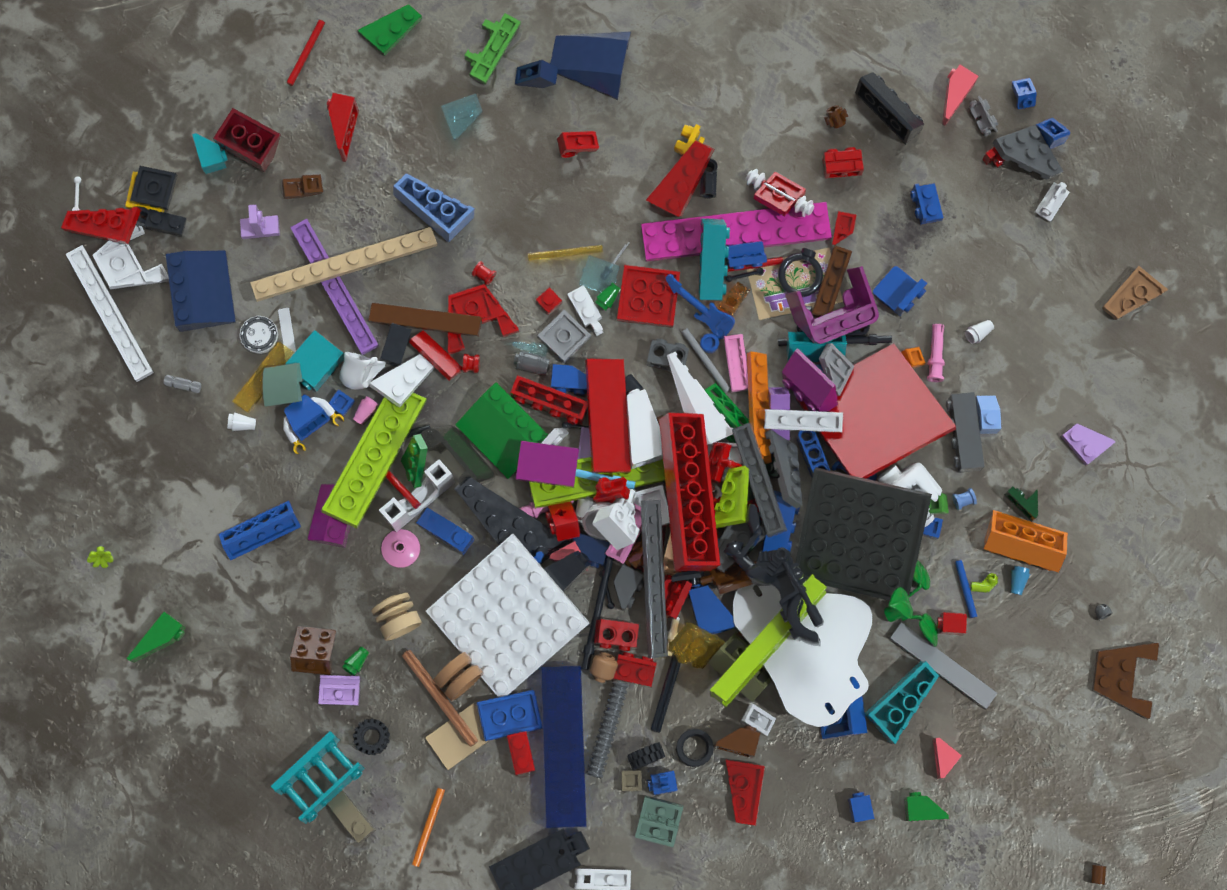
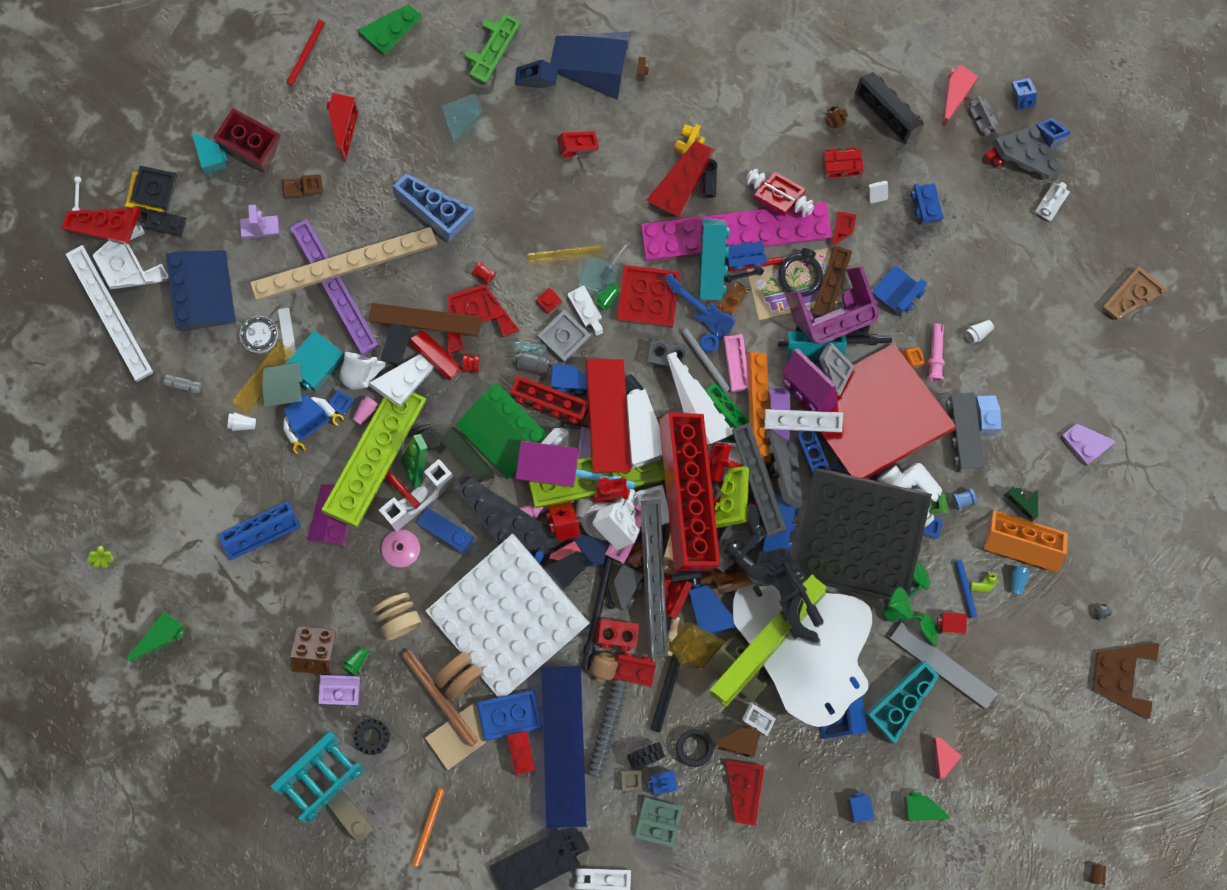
none -> reddish brown plate [637,57,649,82]
none -> white slope [867,181,888,203]

